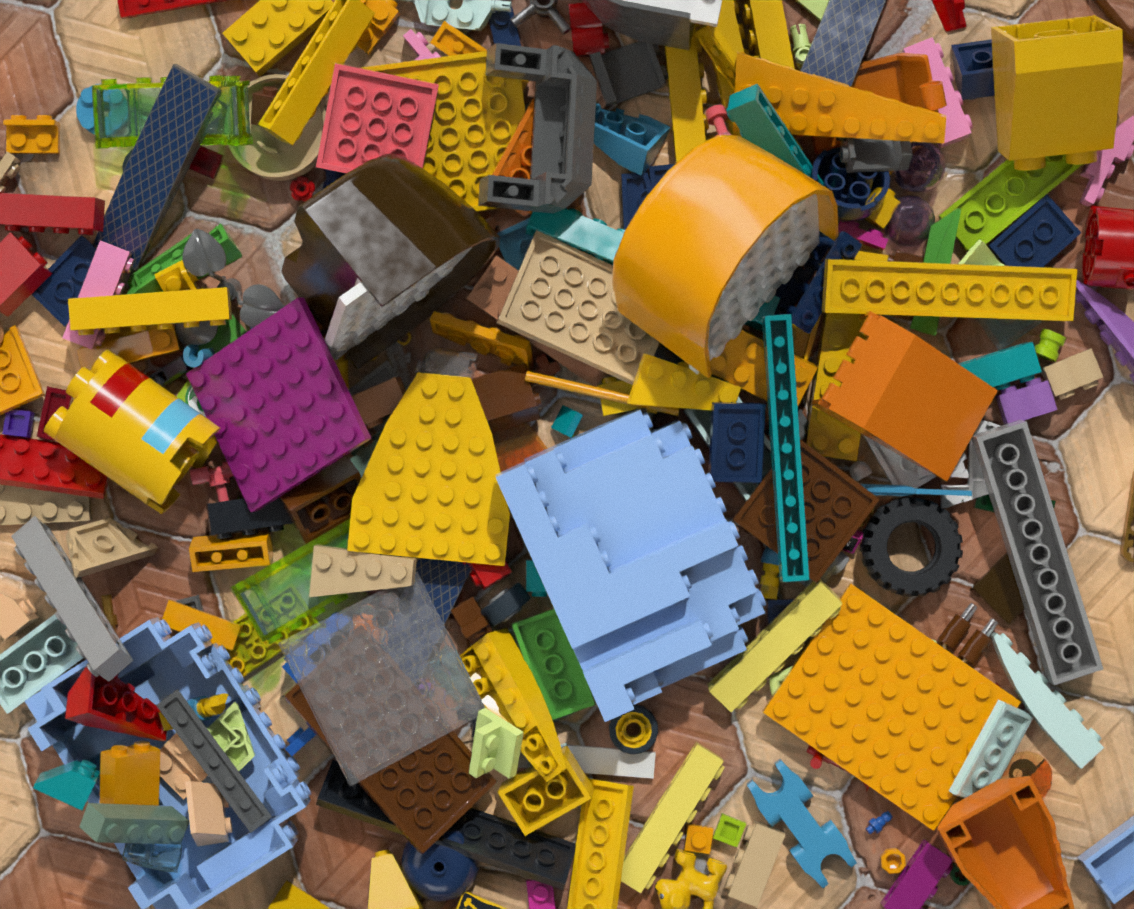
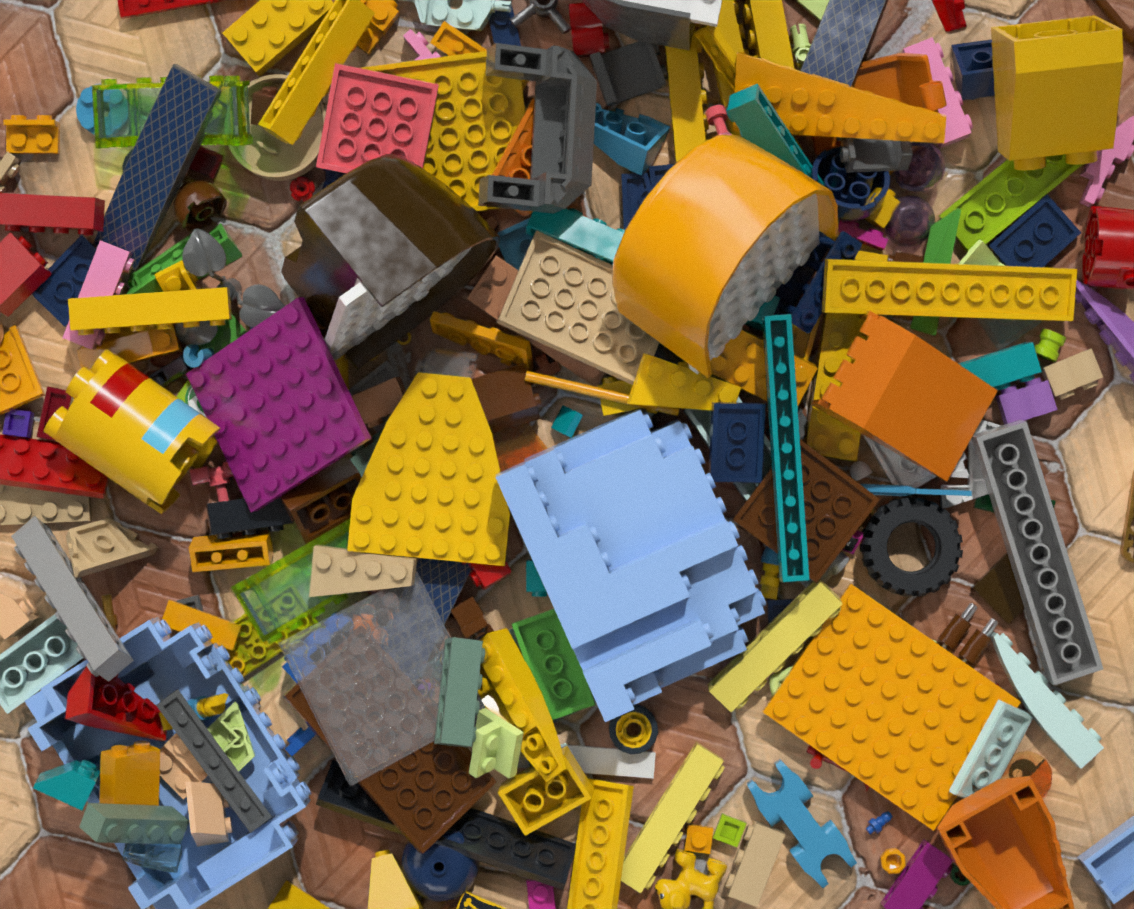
black wheel [481,582,531,628] -> none
none -> reddish brown cylinder [173,181,227,231]
none -> sand green brick [434,637,485,747]

